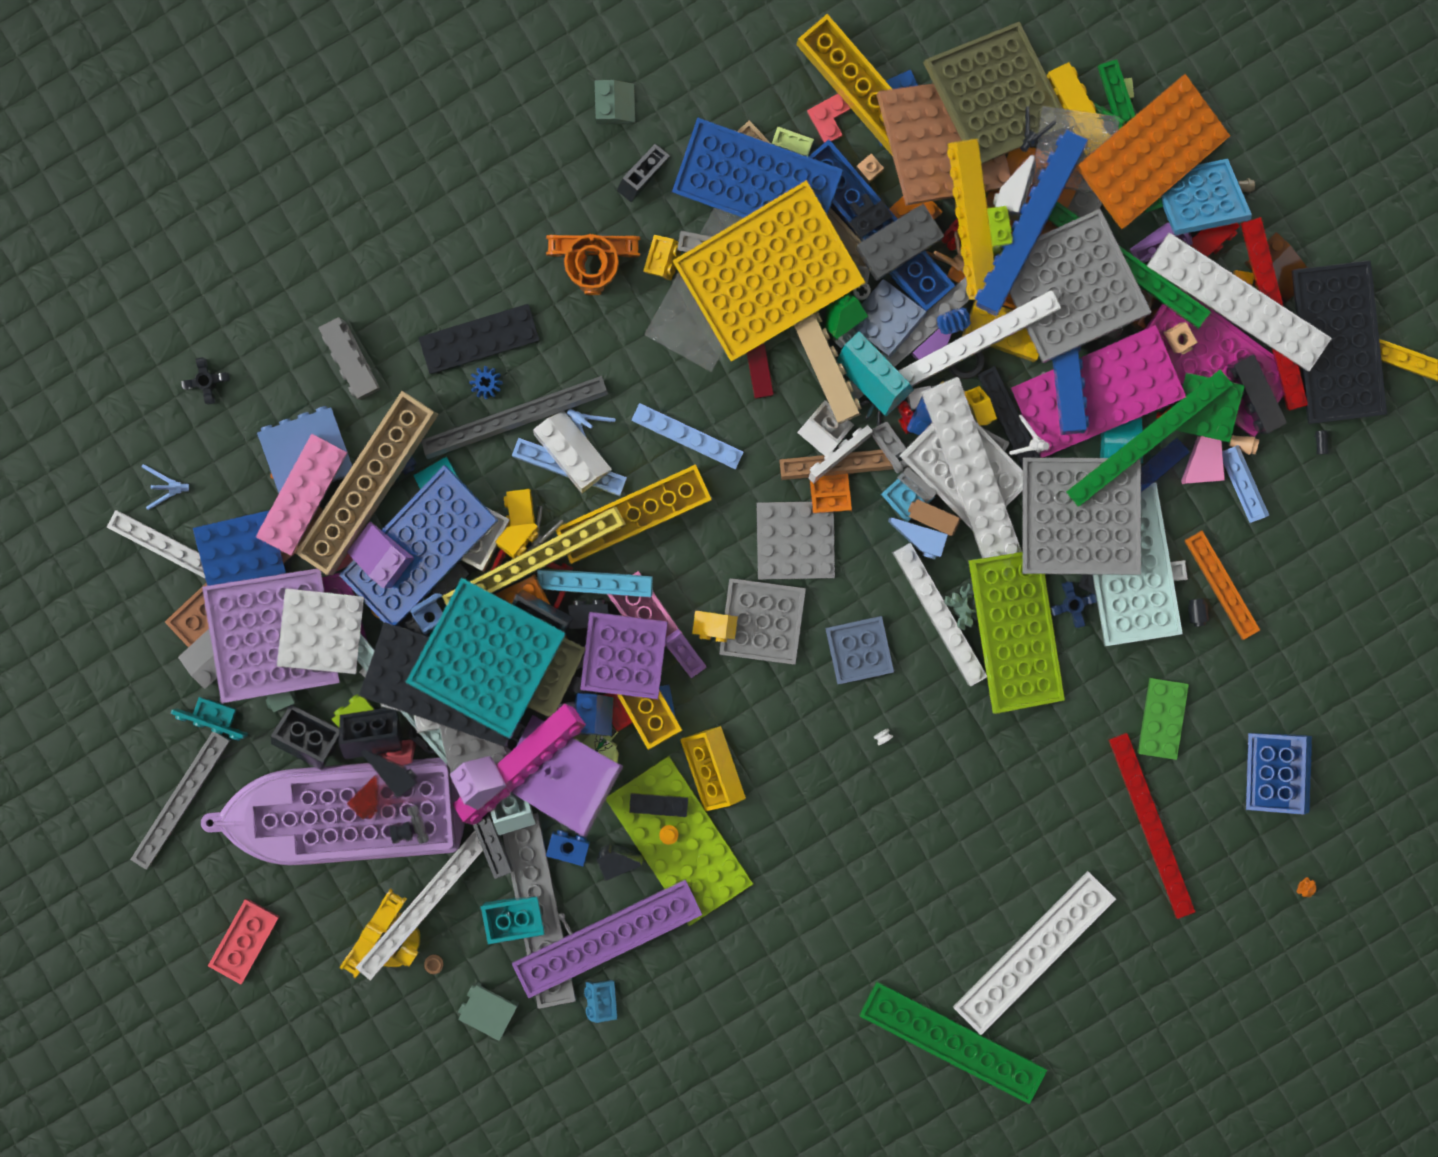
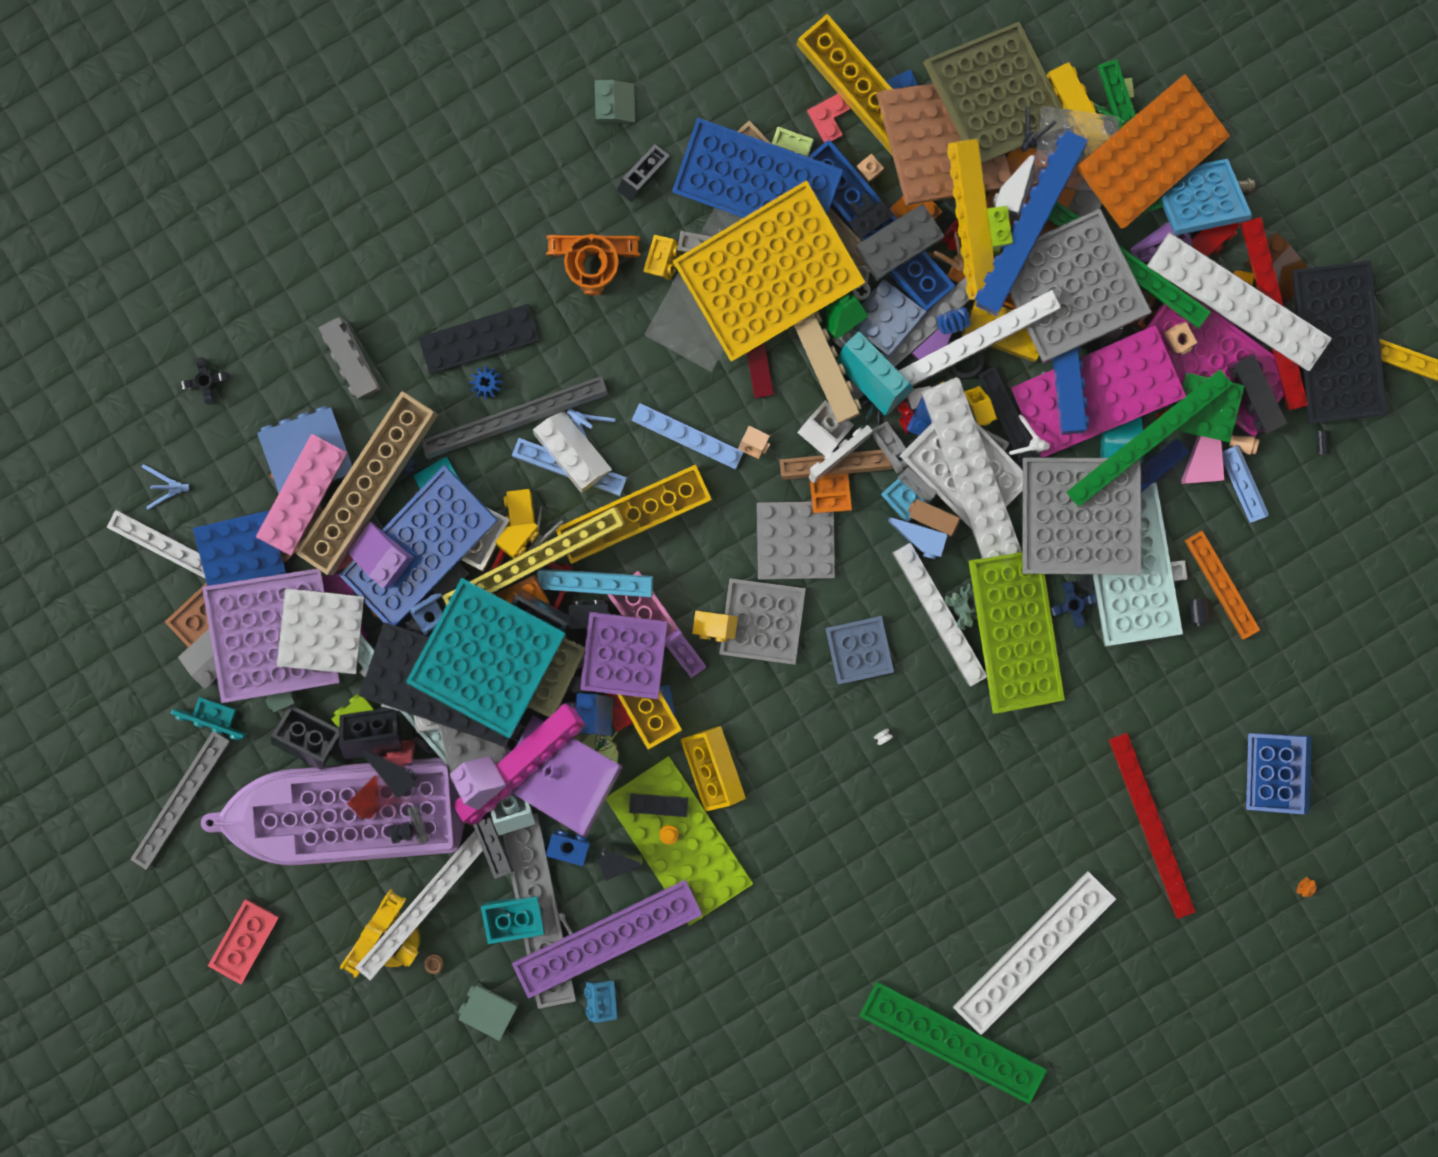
bright green plate [1138,678,1189,760] -> none
none -> light nougat brick [738,426,770,459]

